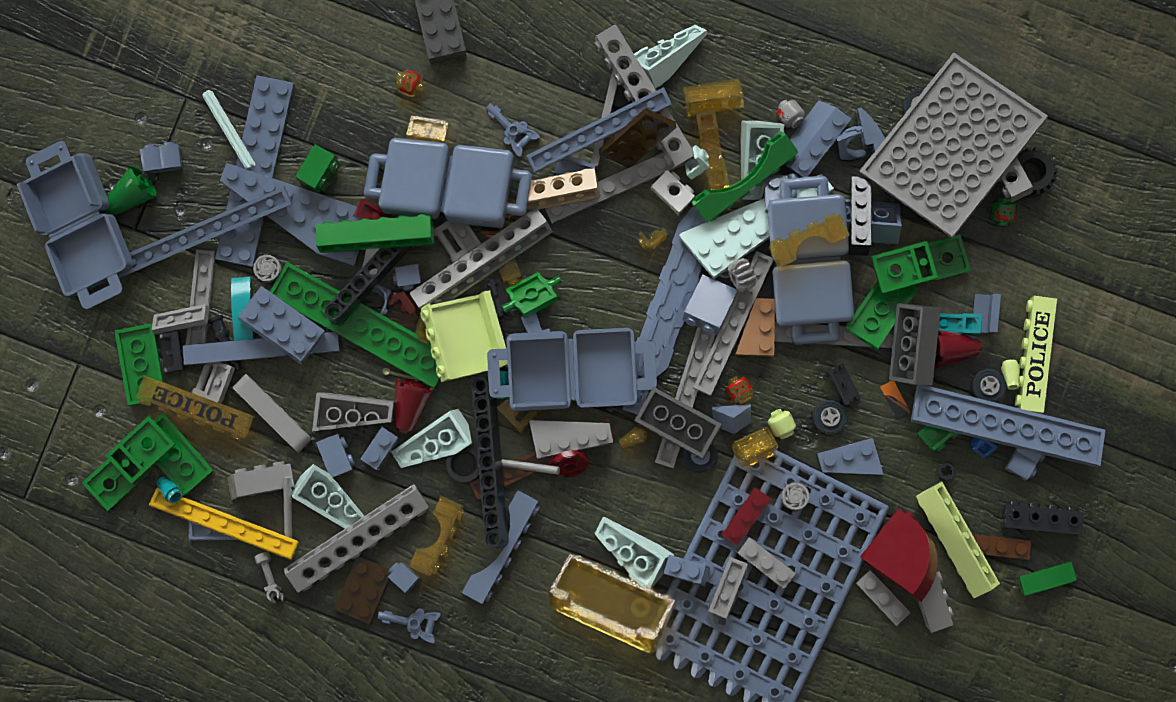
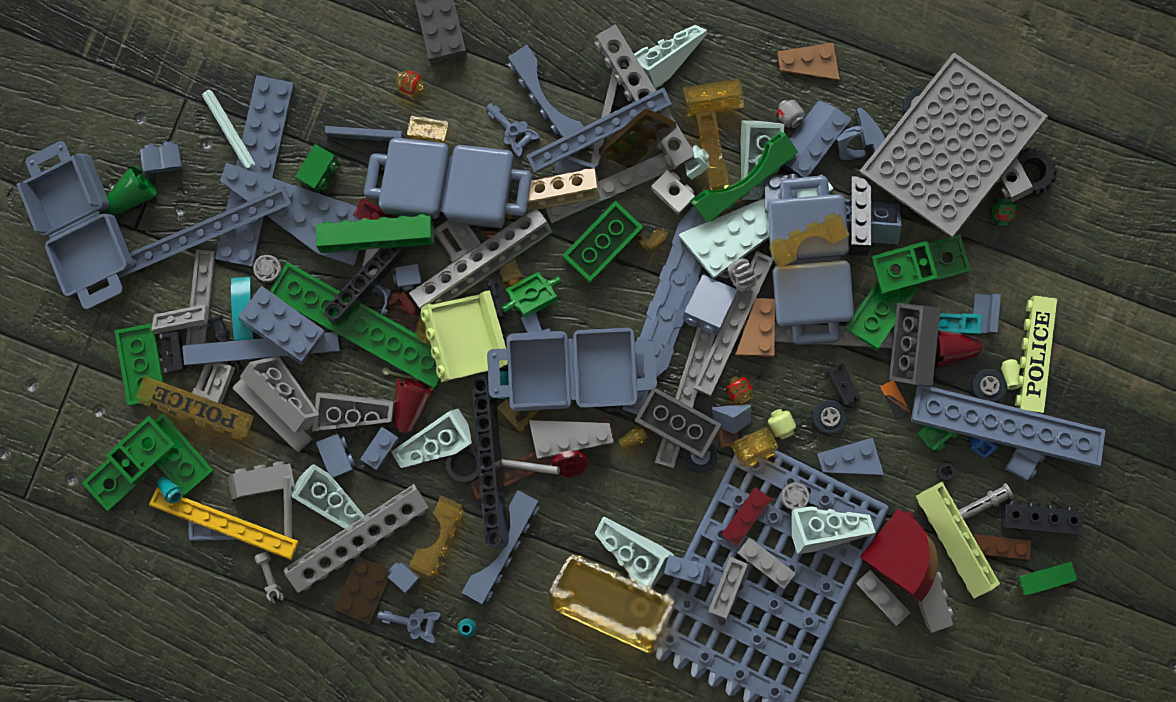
none -> light grey wedge [240,356,319,433]
none -> sand blue tile [325,126,403,141]
none -> teal cone [458,619,477,638]
none -> sand blue arch [507,45,584,138]
none -> green brick [562,201,643,284]
none -> reddish brown tile [718,429,740,449]
none -> medium nougat wing [777,43,840,81]
none -> light aqua wedge [792,507,876,554]
none -> light grey pin [959,483,1014,520]

